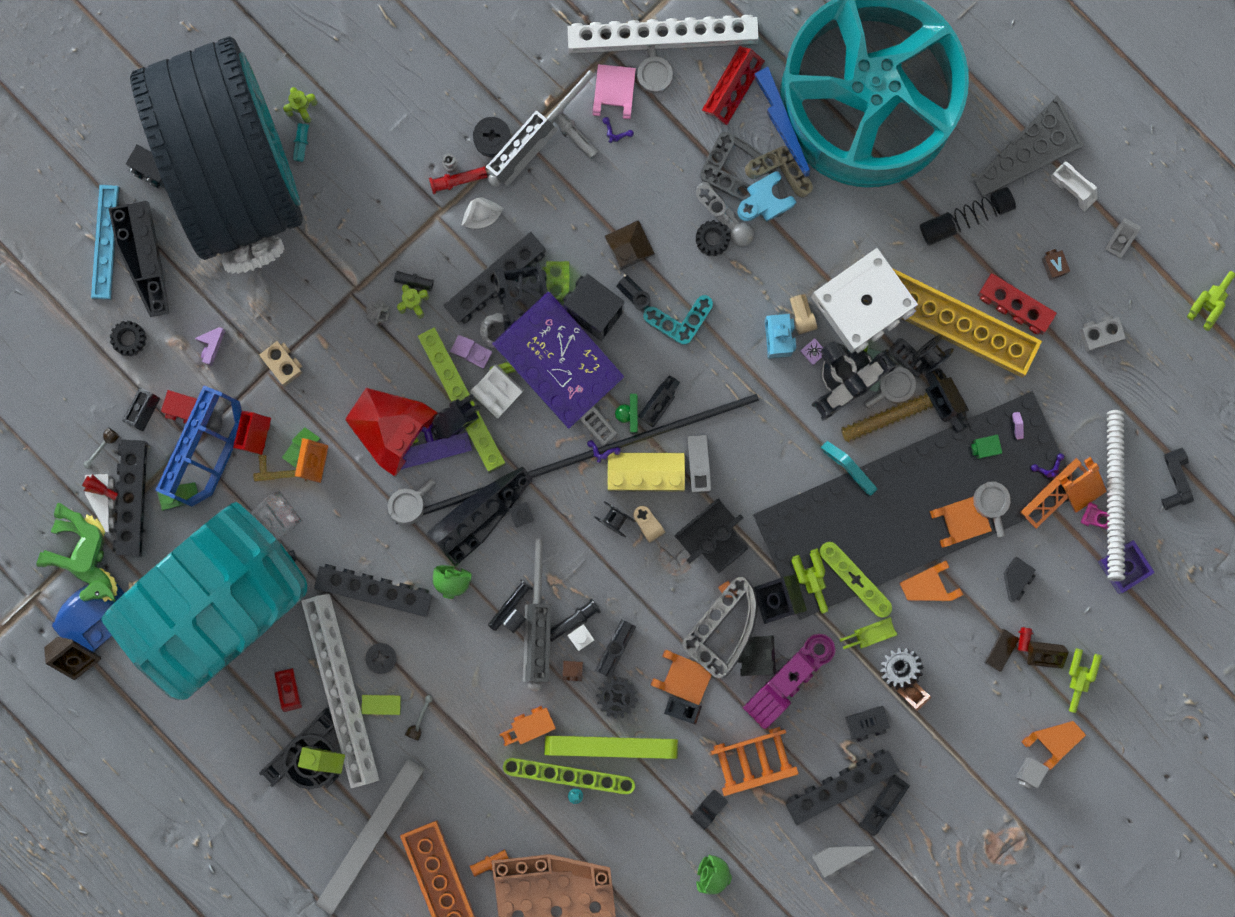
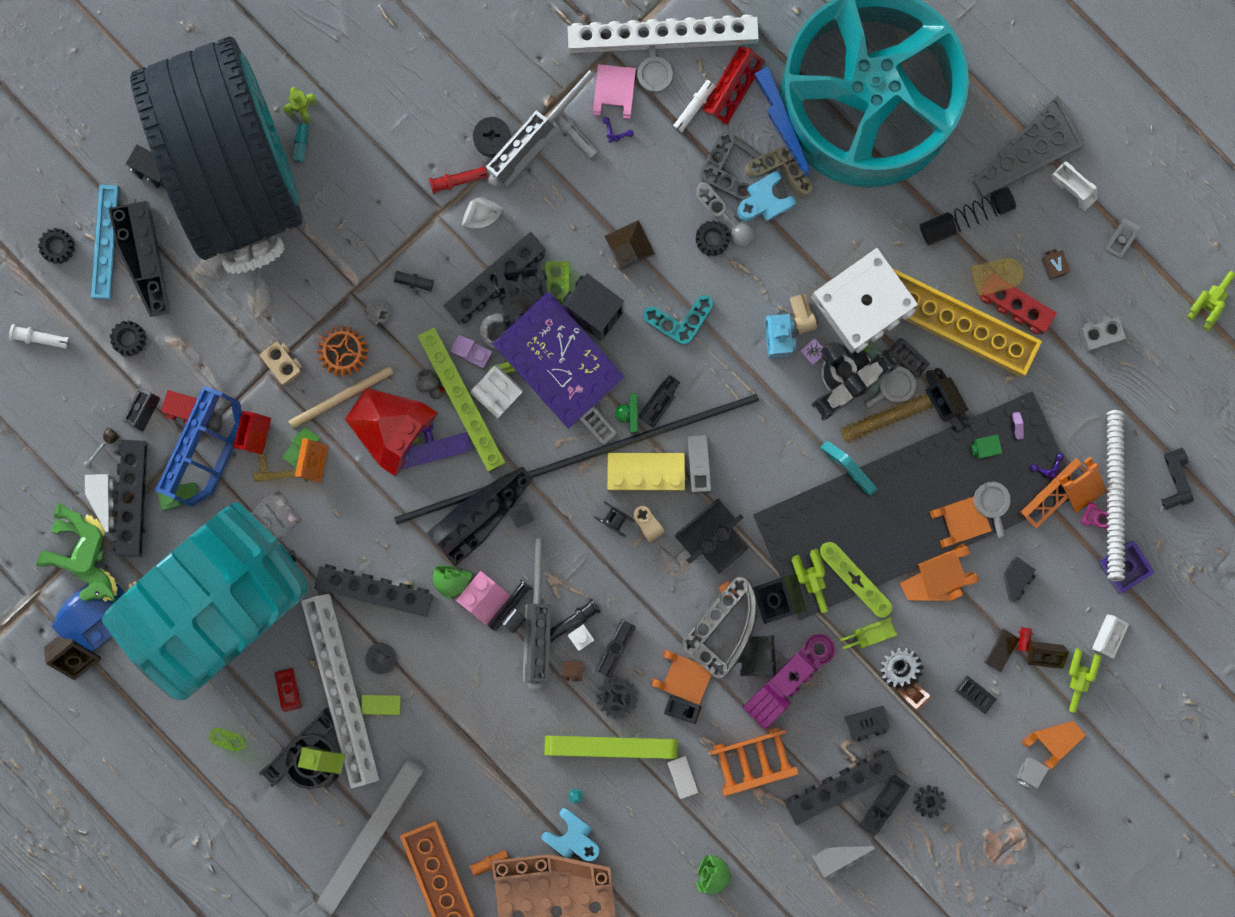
red cone [82,474,118,500] -> none
lavender slope [195,327,225,366] -> none
light grey piece [387,479,436,525] -> none
lime plant [397,285,429,319] -> none
hinge [405,695,433,741] -> none
black hinge [431,394,481,439] -> none
light grey pin [442,153,458,173] -> none
orange brick [499,706,556,746] -> none
lime beam [503,758,635,794] -> none
dark purple piece [587,440,621,463] -> none
black piece [616,275,651,311] -> none
black panel [690,790,728,830] -> none
black piece [912,334,954,374] -> none
none -> white pin [9,324,69,349]
none -> black tyre [38,228,75,264]
none -> clear neon green beam [209,728,246,752]
none -> tan piece [289,366,394,429]
none -> orange gear [317,325,369,377]
none -> dark grey animal [416,369,445,399]
none -> bright pink slope [456,571,511,625]
none -> medium azure piece [541,808,600,861]
none -> white slope [667,756,698,799]
none -> white pin [673,80,716,133]
none -> black gear [913,785,946,818]
none -> orange flag [918,544,979,600]
none -> black slope [954,675,997,714]
none -> clear yellow window [971,258,1023,296]
none -> white slope [1092,614,1129,659]

